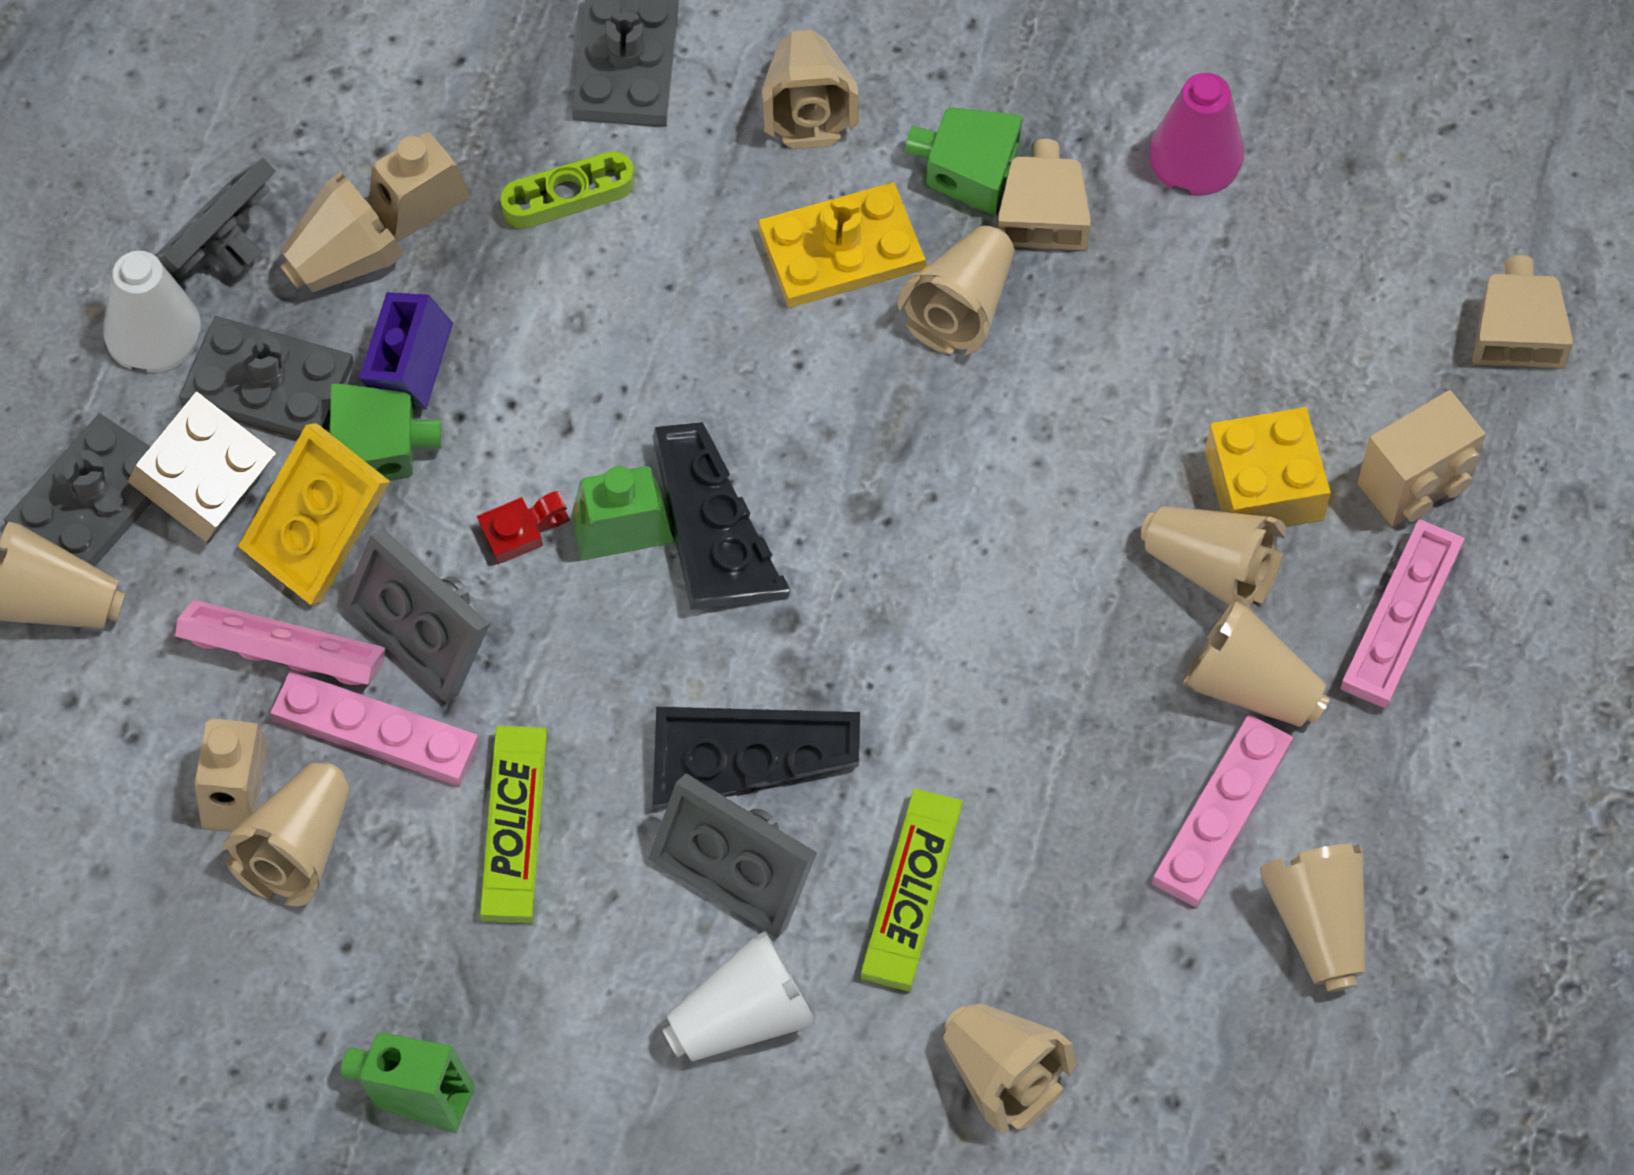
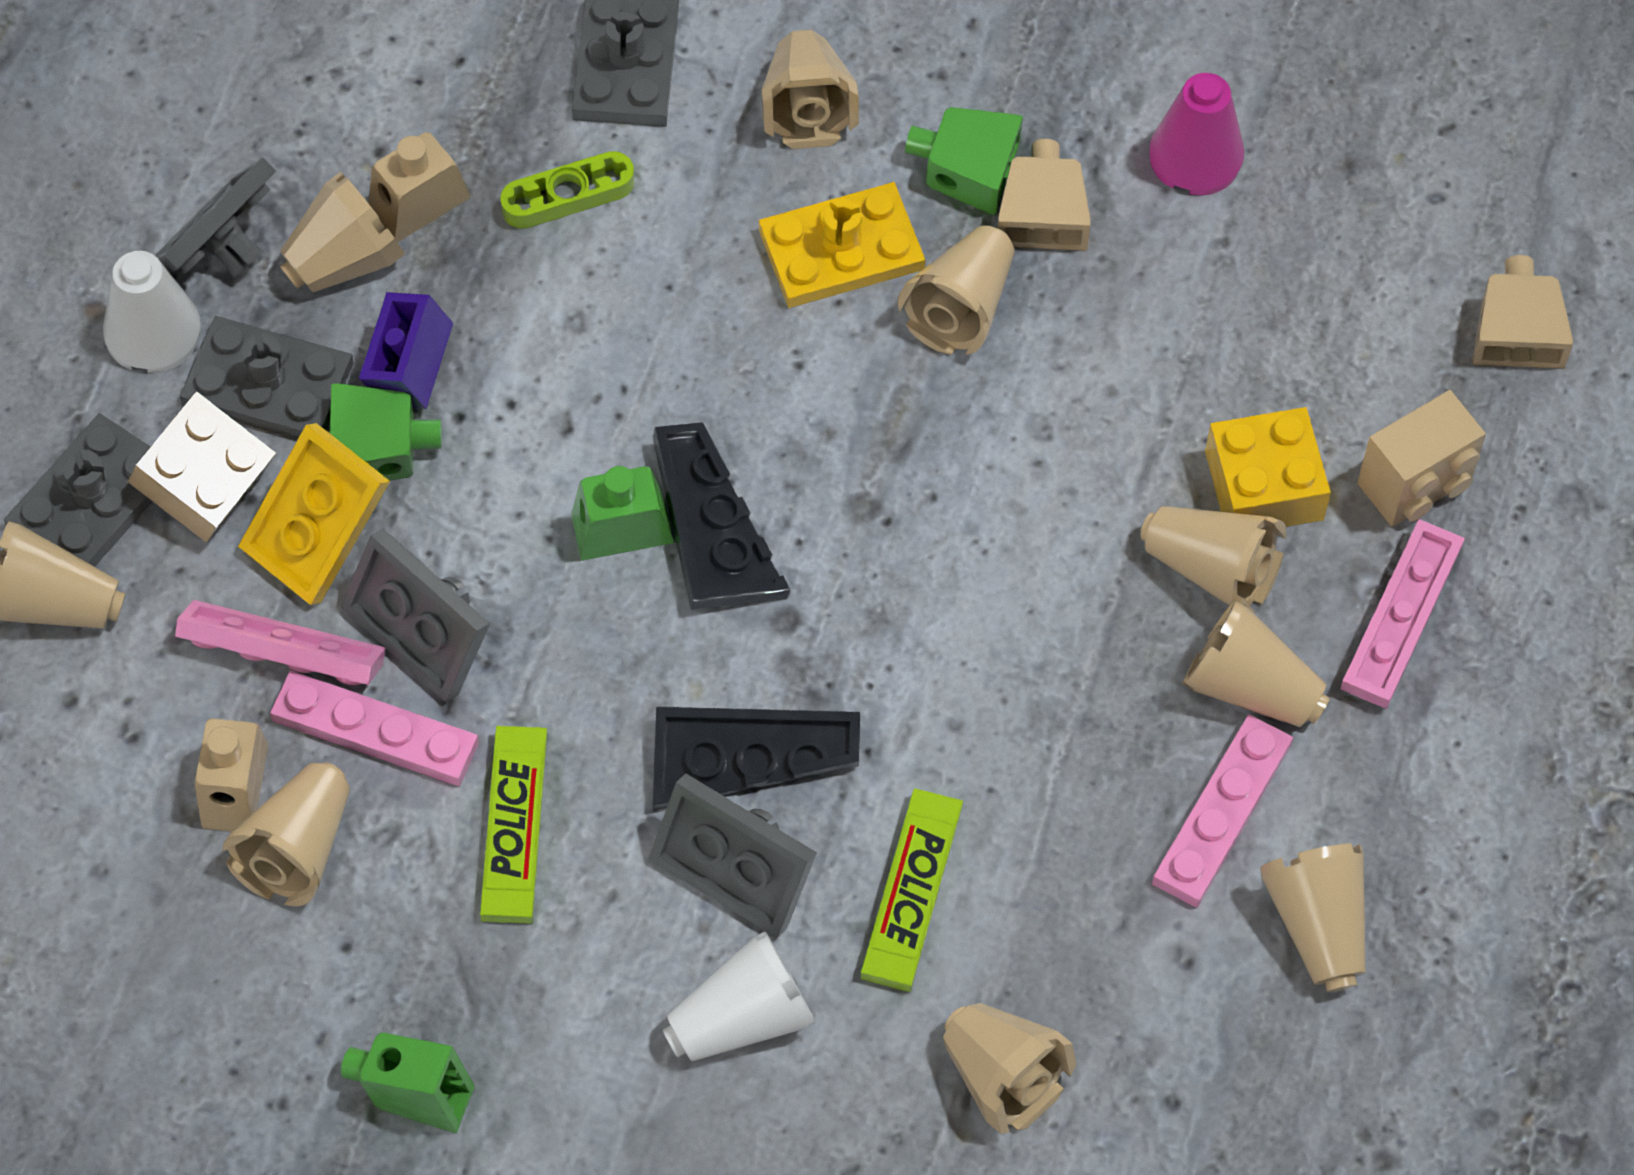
red plate [477,491,570,565] -> none

